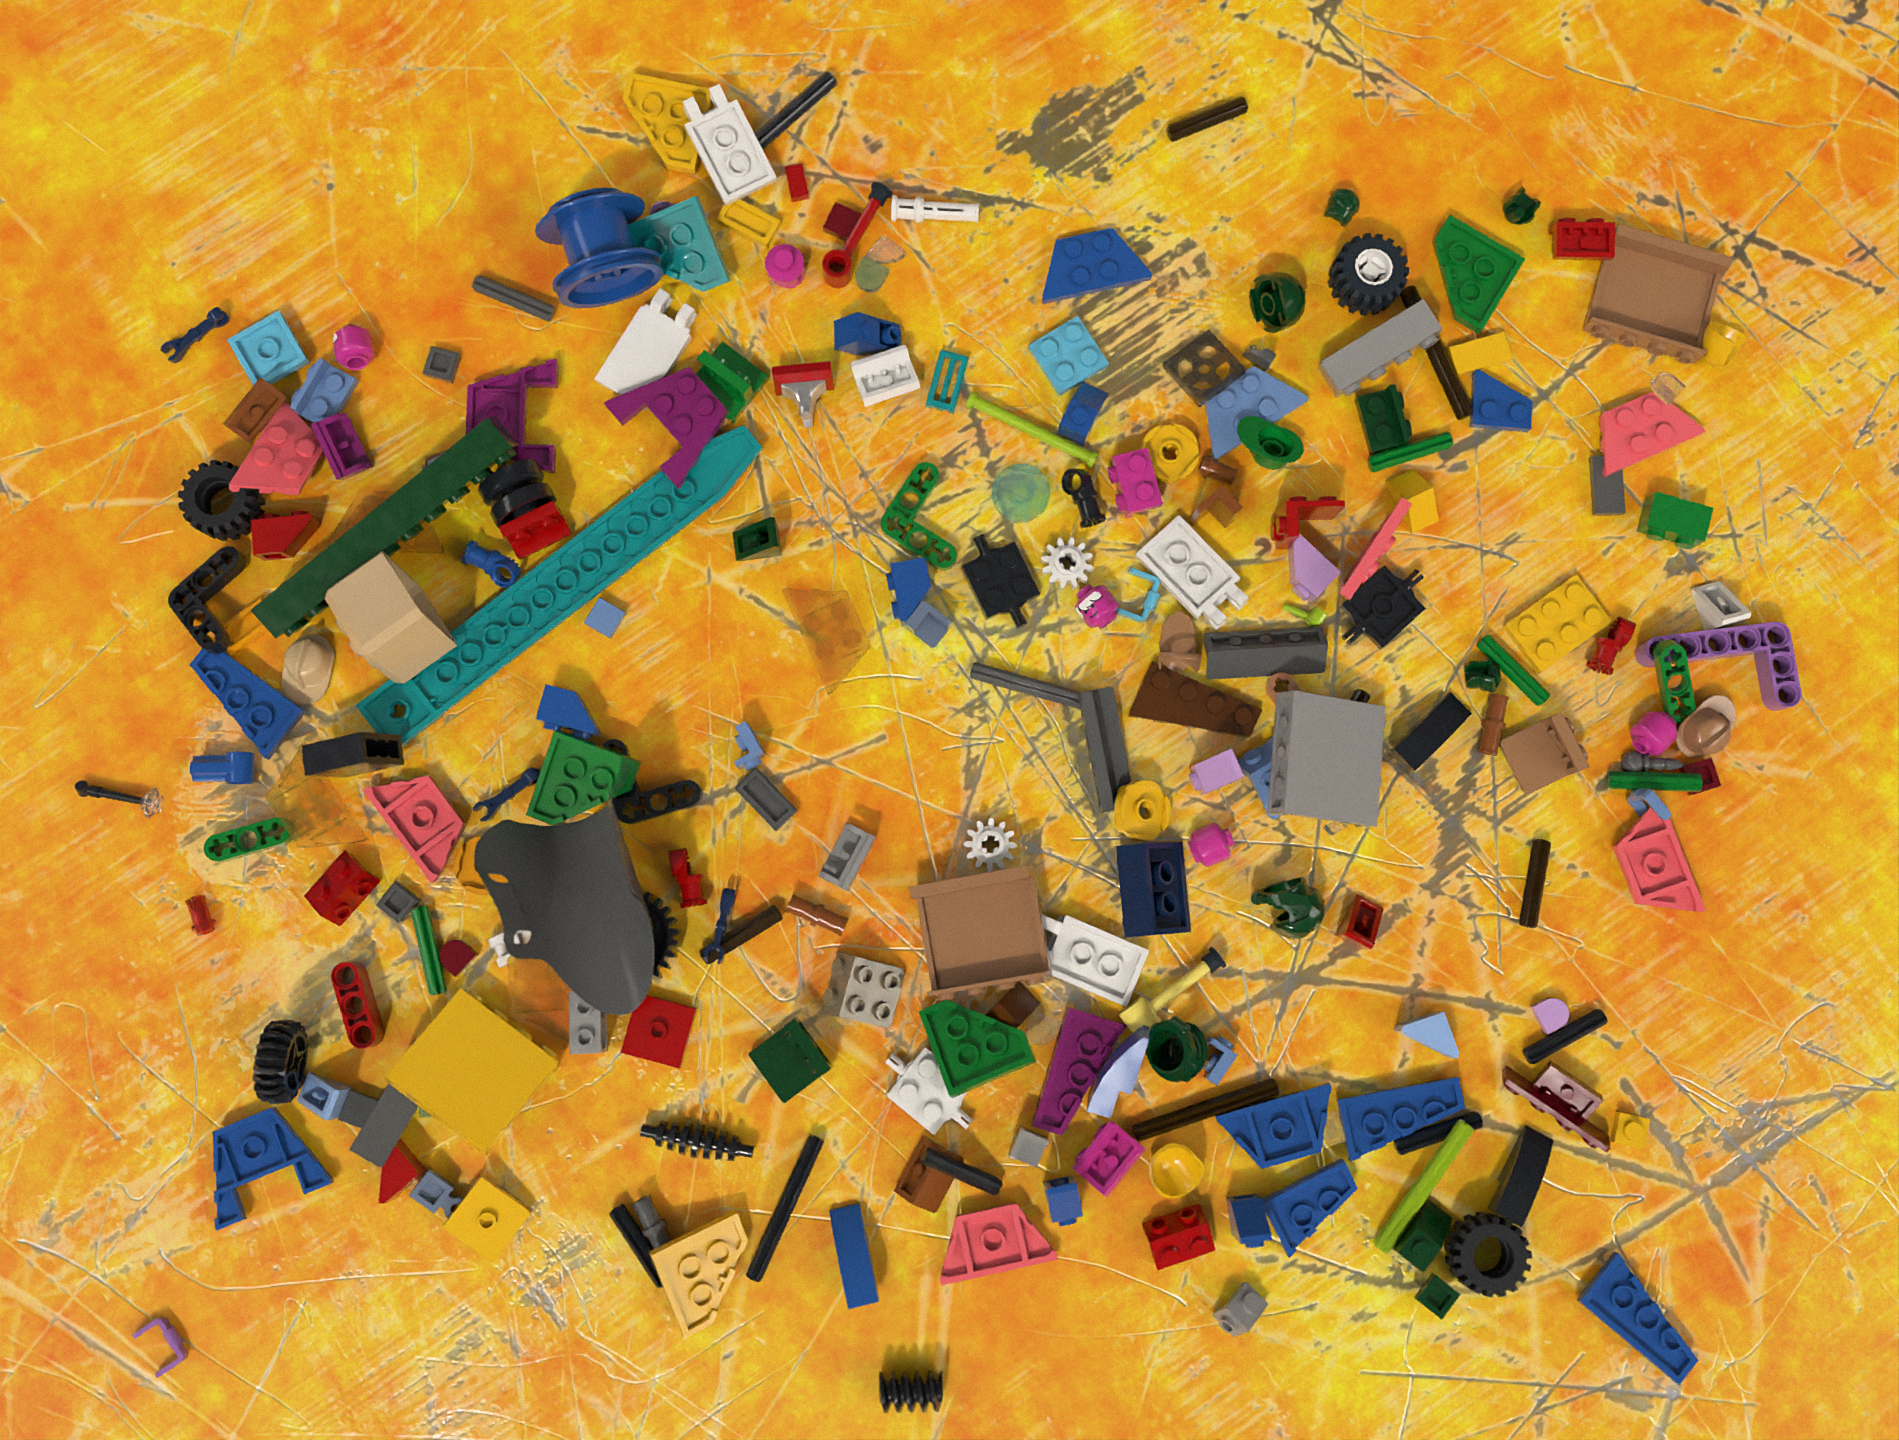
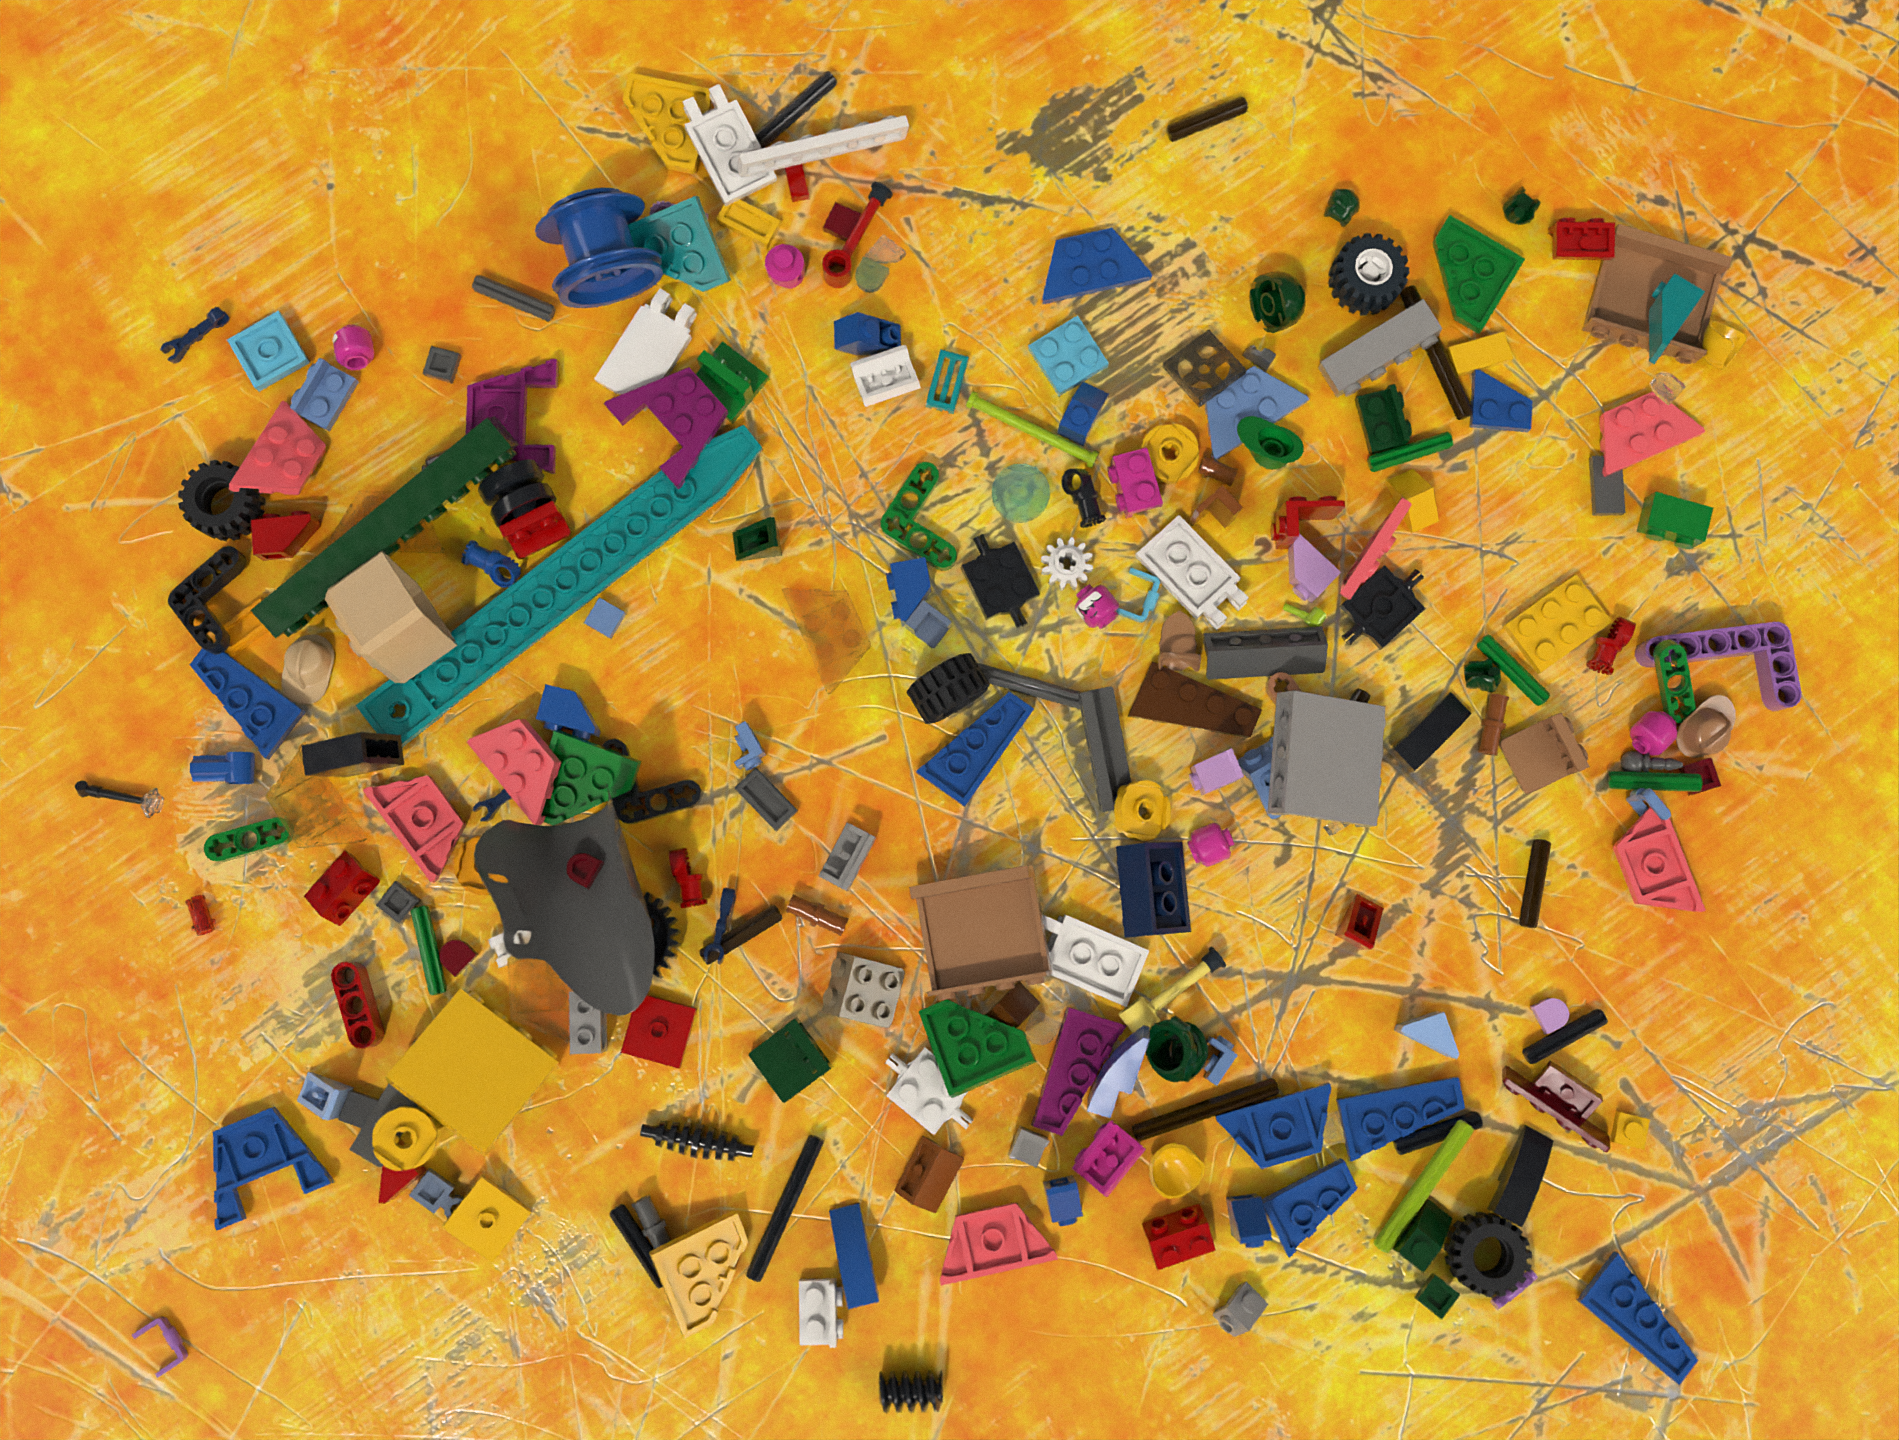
dark orange panel [223,377,287,444] -> none
black gear [252,1019,309,1104] -> none
magenta hinge [311,413,373,480] -> none
piece [772,361,834,427] -> none
white pin [891,195,979,223] -> none
black axle [921,1148,1002,1195] -> none
white gear [963,818,1017,872] -> none
dark green helmet [1251,877,1325,939] -> none
white slope [1692,580,1751,630] -> none
none -> yellow plate [372,1106,438,1171]
none -> coral wing [467,719,561,825]
none -> dark red tile [566,853,604,890]
none -> white plate [737,115,909,178]
none -> white bracket [799,1278,843,1348]
none -> black tyre [907,653,990,724]
none -> blue wing [916,692,1034,807]
none -> medium lavender piece [1490,1269,1538,1311]
none -> teal slope [1649,273,1705,364]

